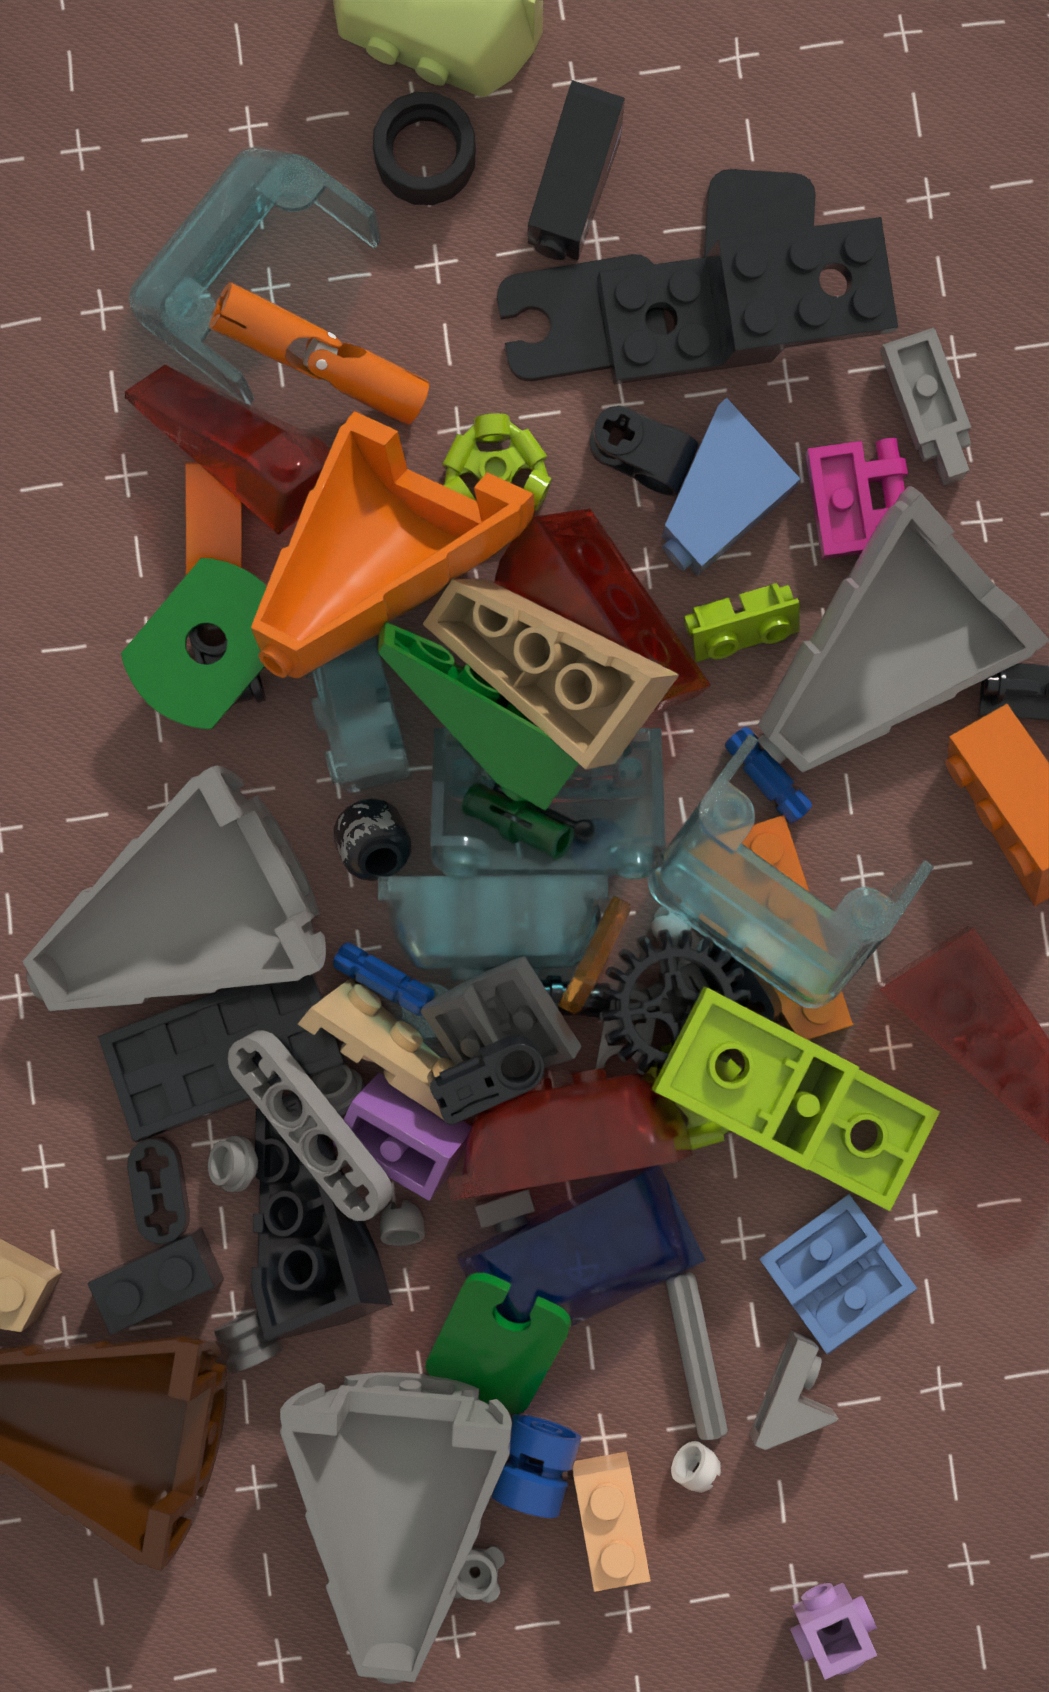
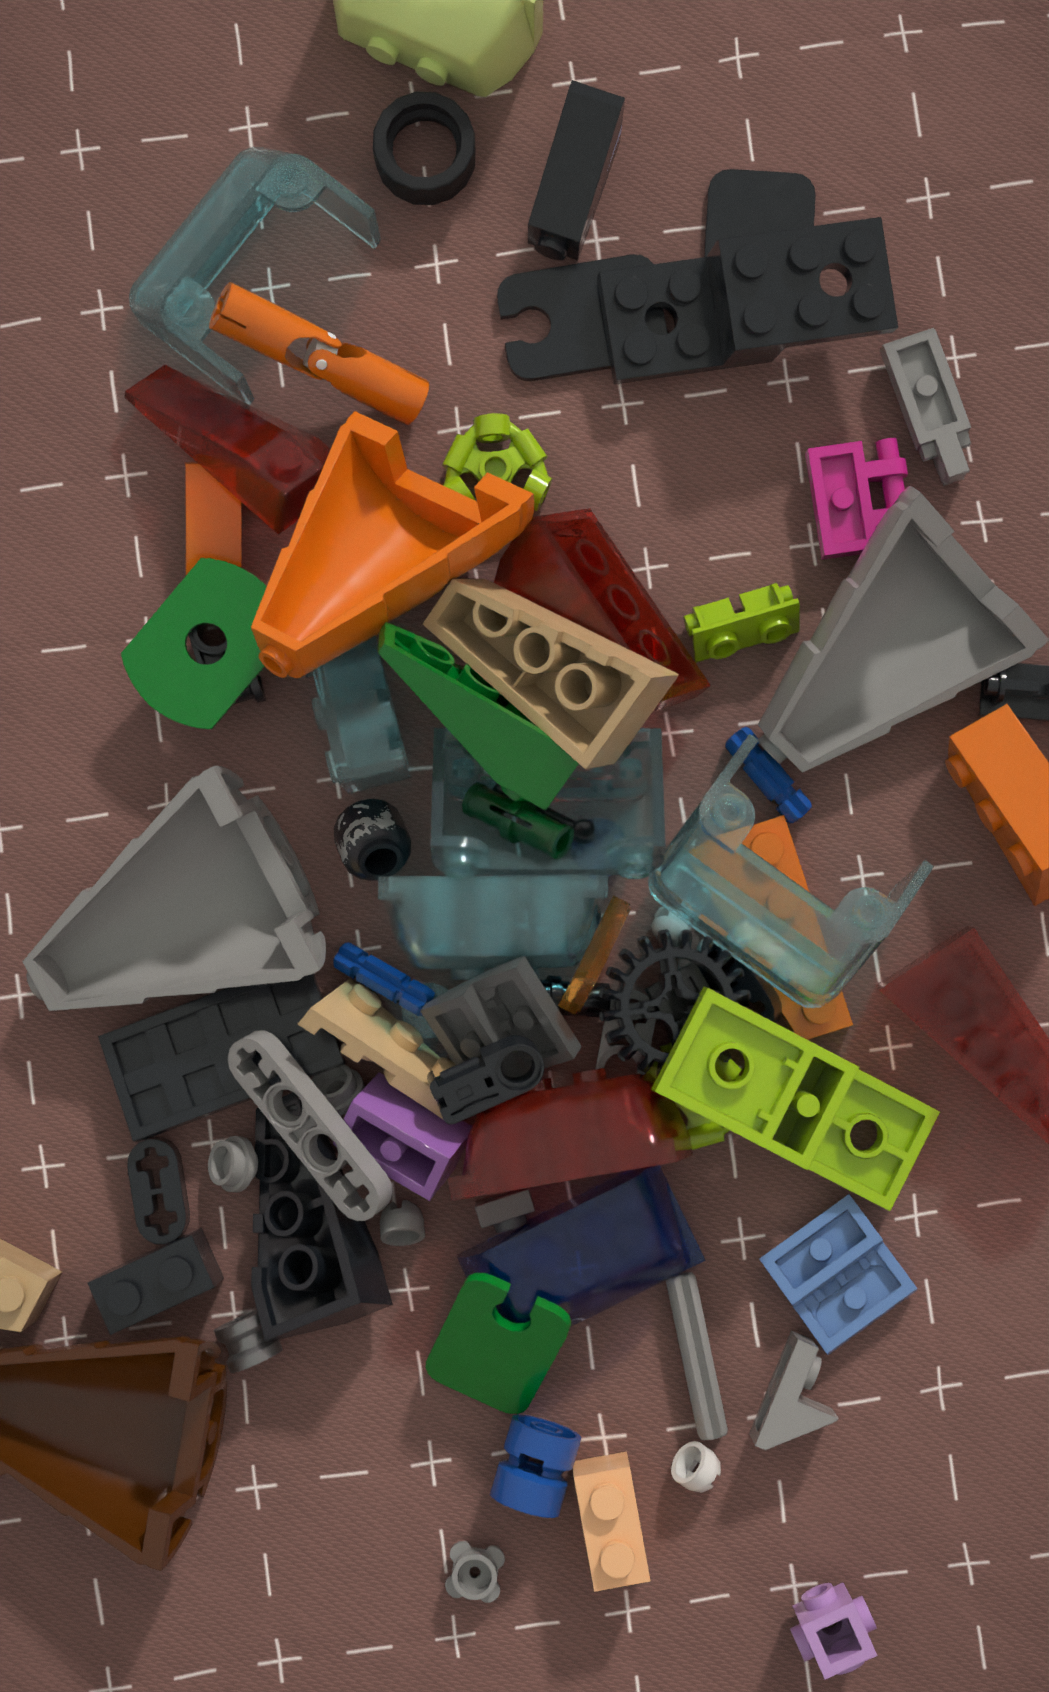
light grey cone [280,1372,512,1684] -> none
black piece [589,406,699,496] -> none
medium blue slope [661,398,800,577] -> none

